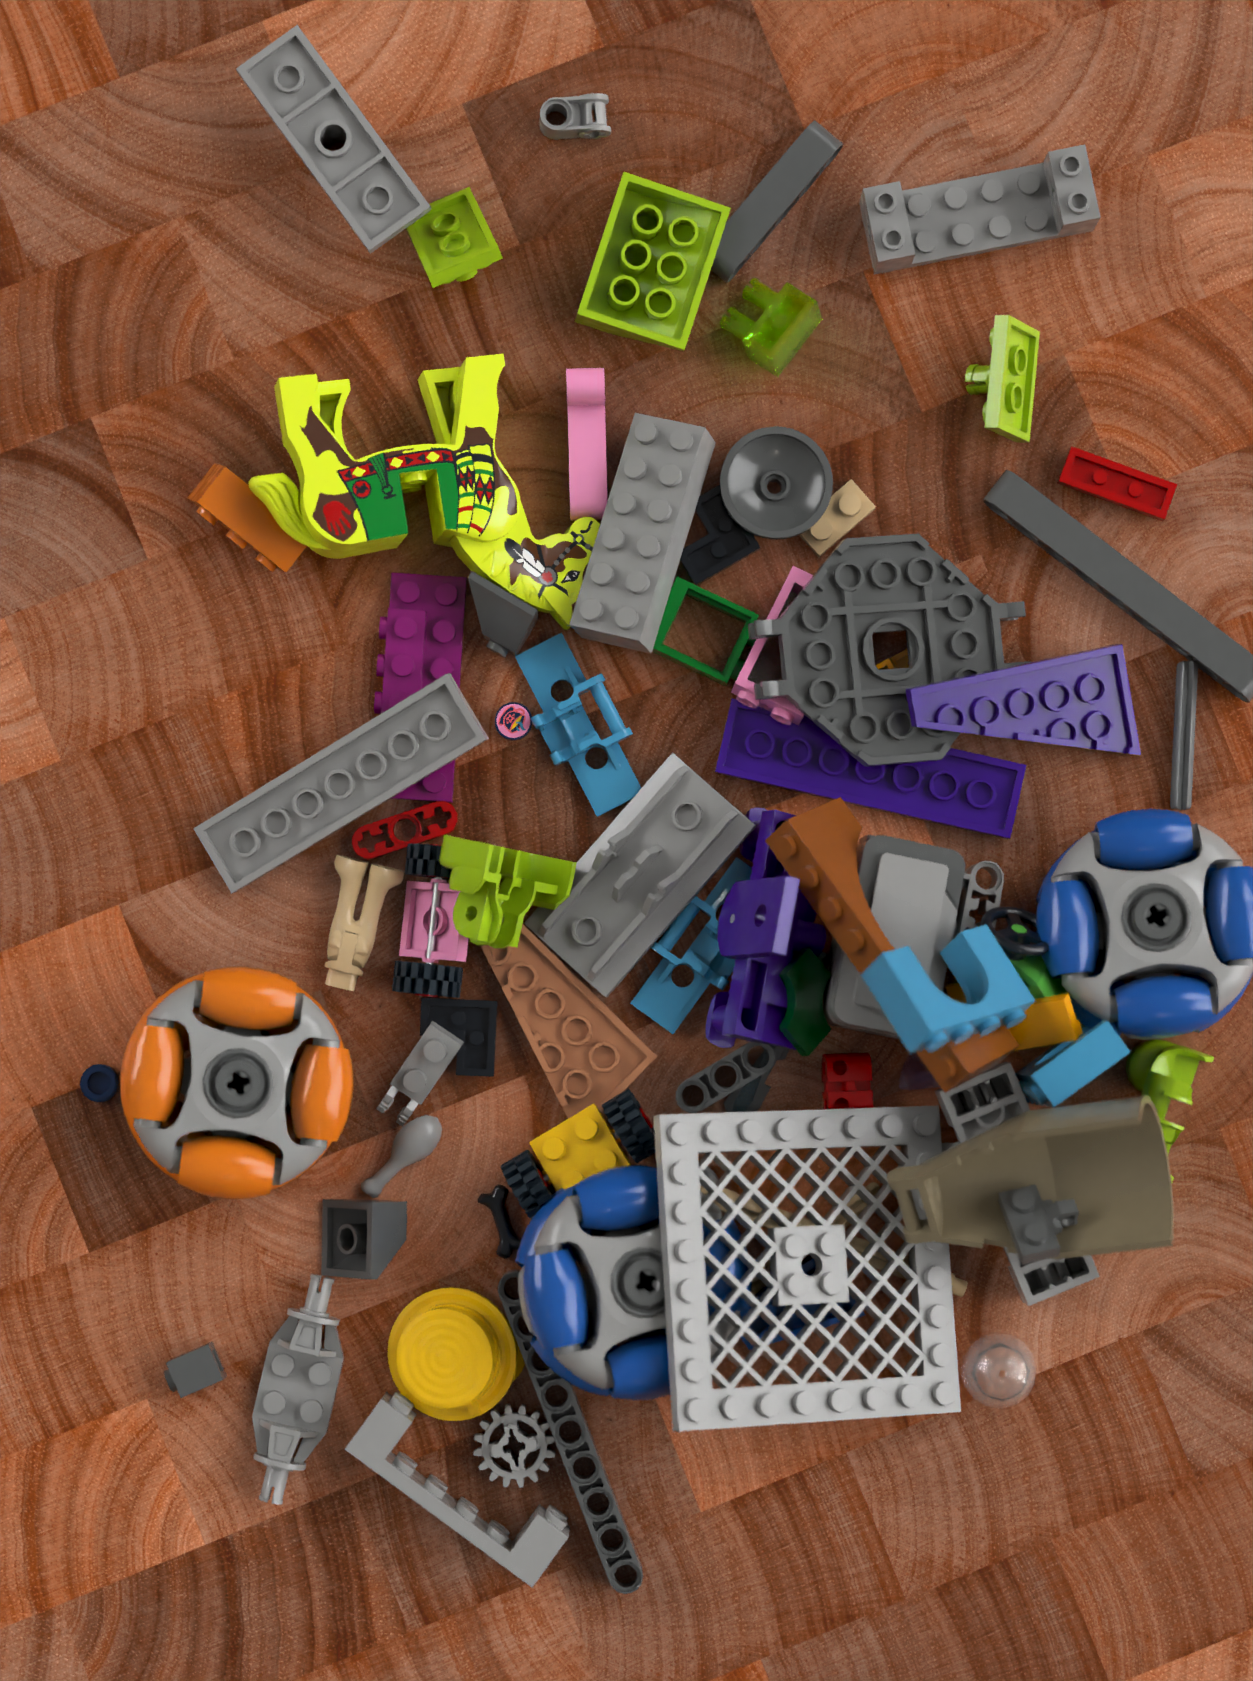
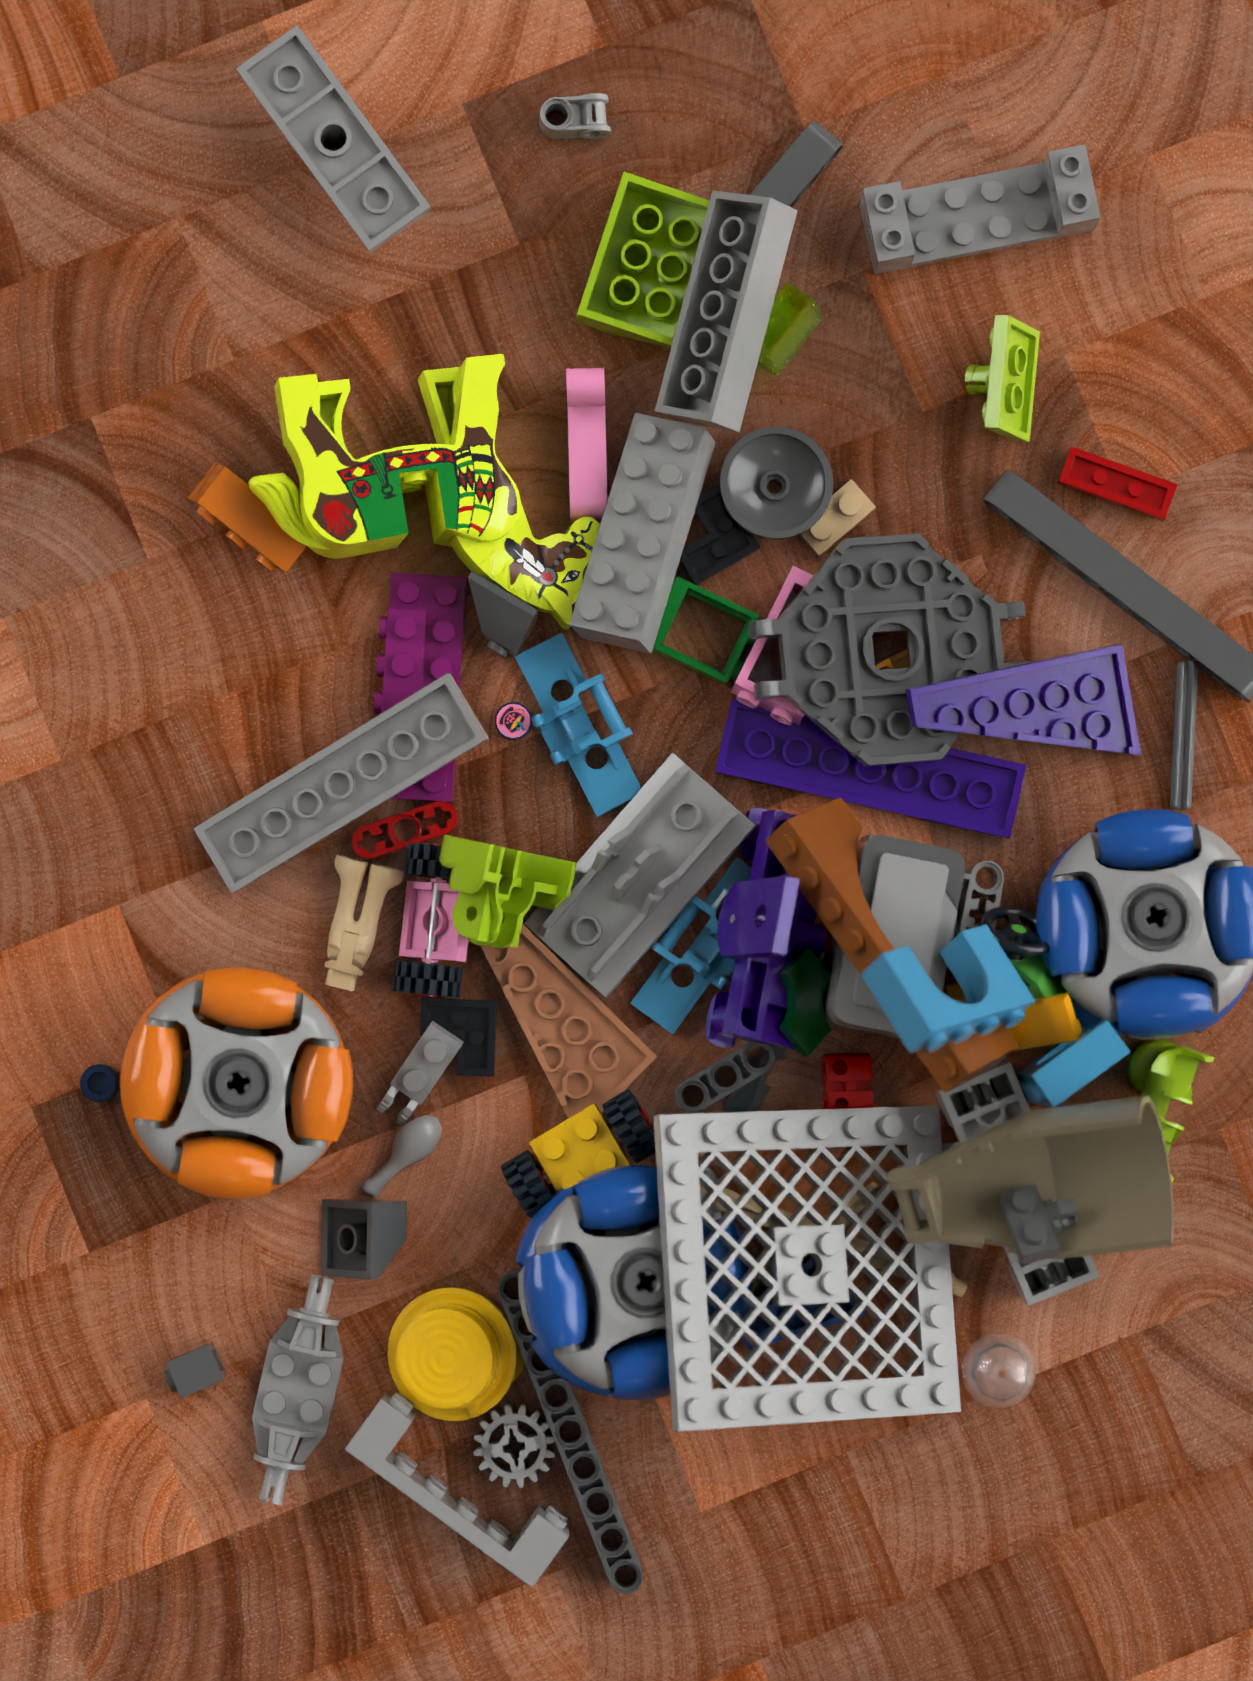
lime plate [406,187,503,288] -> none
black piece [477,1184,522,1259] -> none
tile [899,1052,940,1090] -> none
none -> light grey brick [655,190,798,432]

